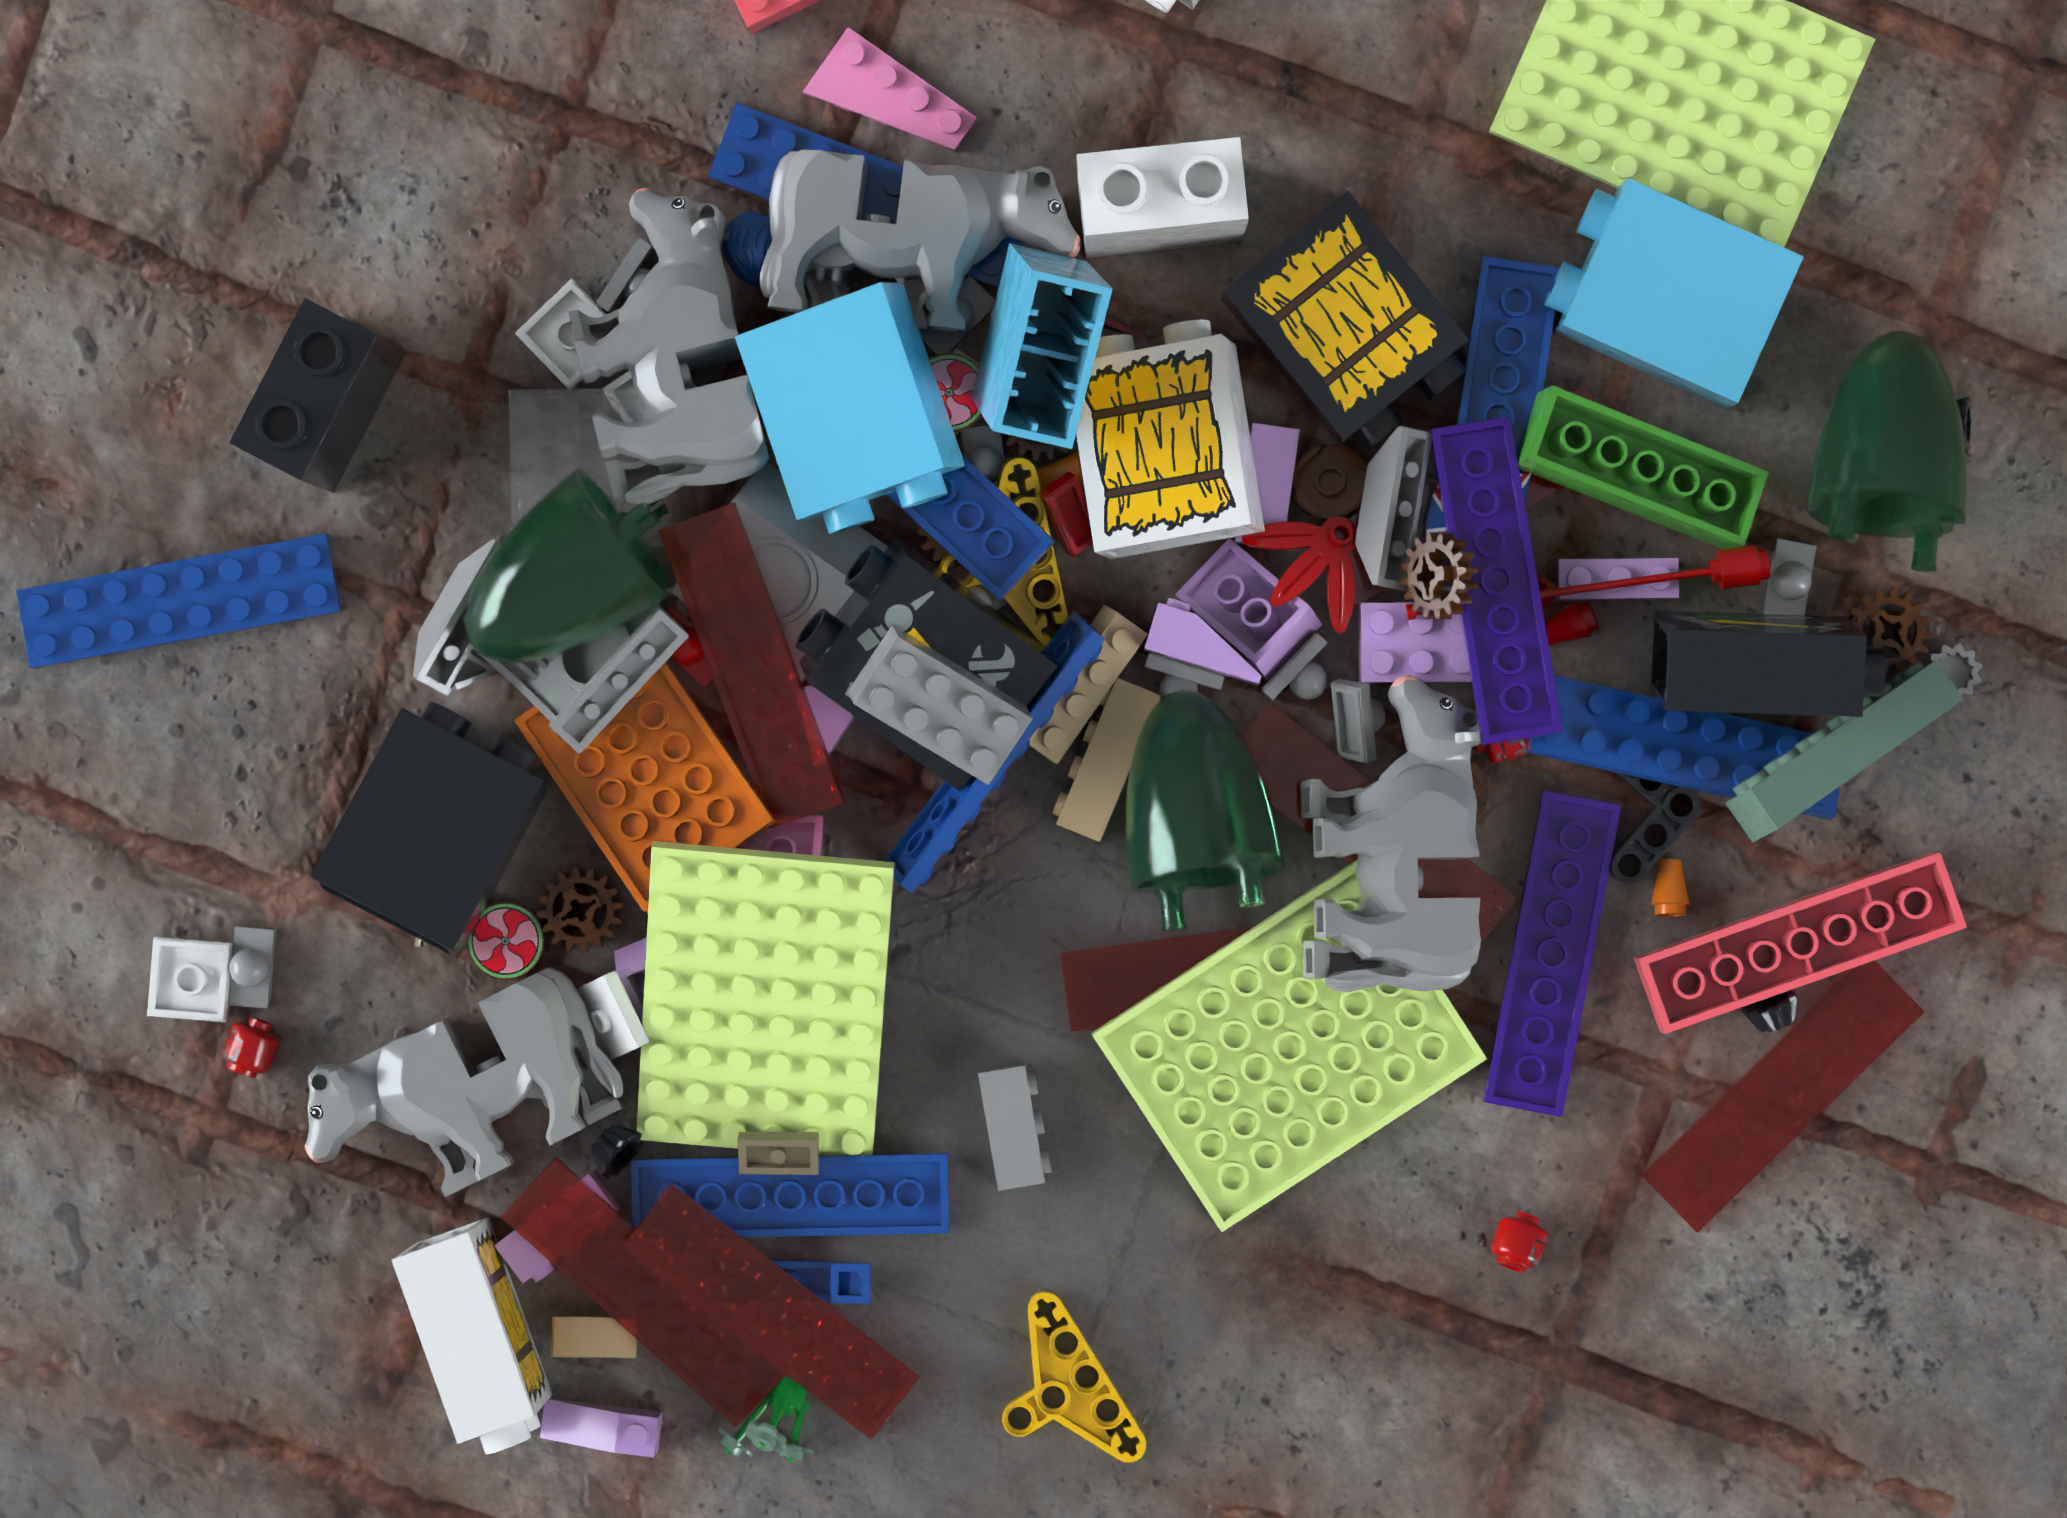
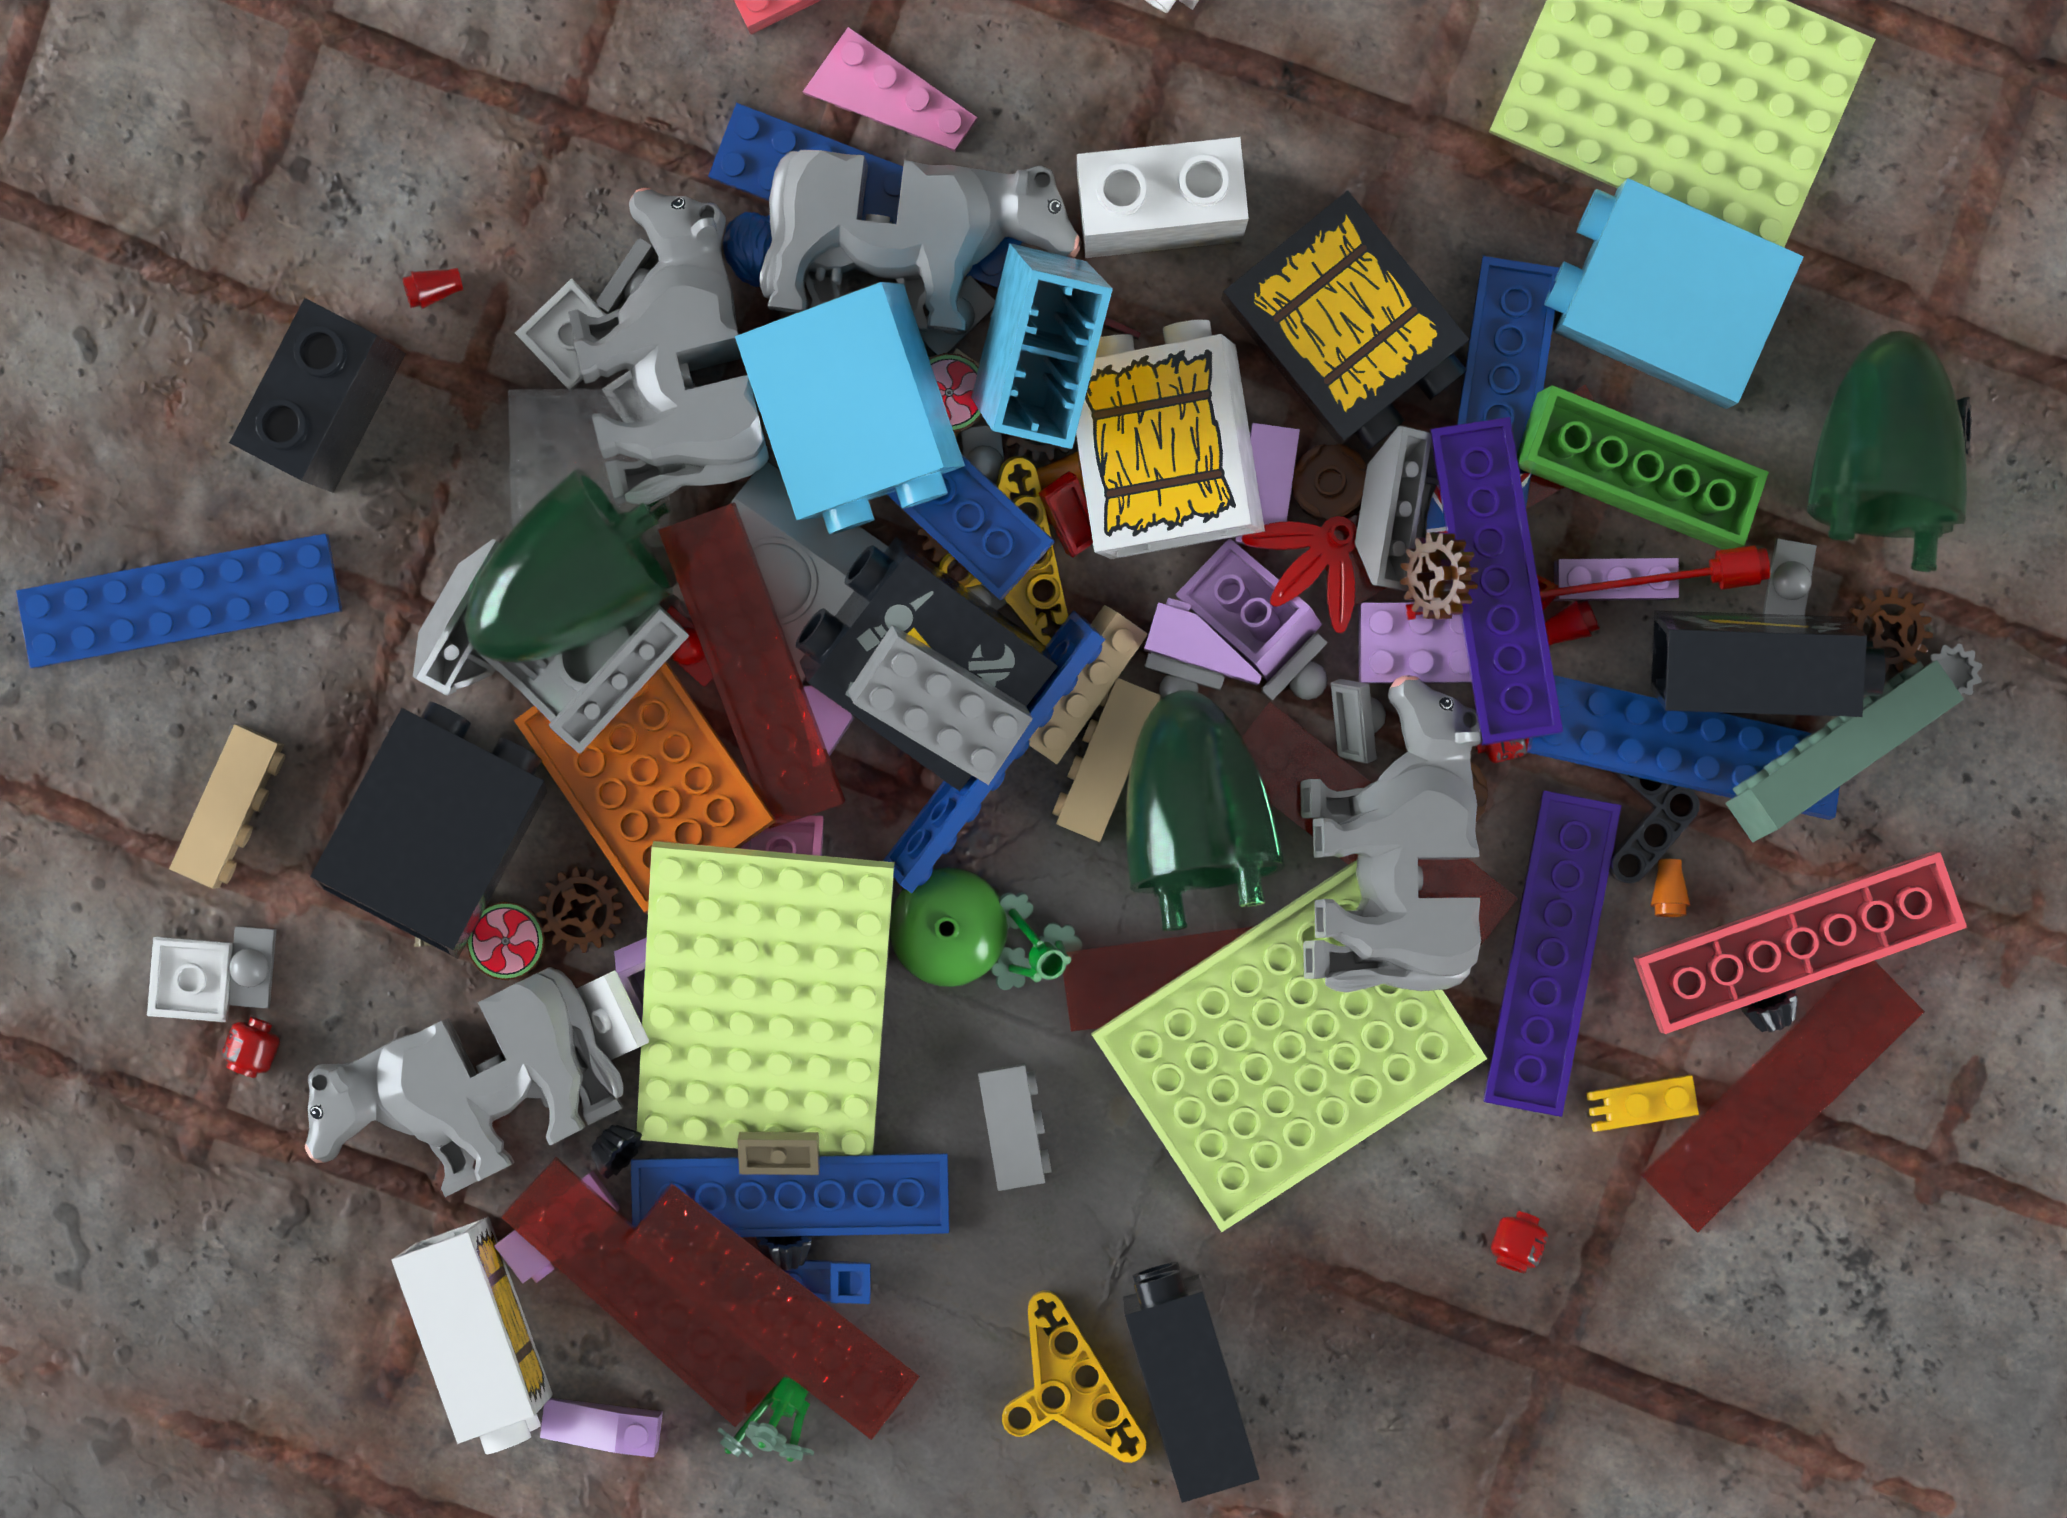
tan slope [551,1317,637,1359] -> none
none -> tan brick [169,724,285,889]
none -> red cone [402,268,463,310]
none -> black piece [756,1236,813,1271]
none -> bright green cylinder [889,867,1008,987]
none -> plant [990,892,1082,990]
none -> black brick [1123,1262,1260,1503]
none -> yellow hinge [1586,1075,1699,1132]

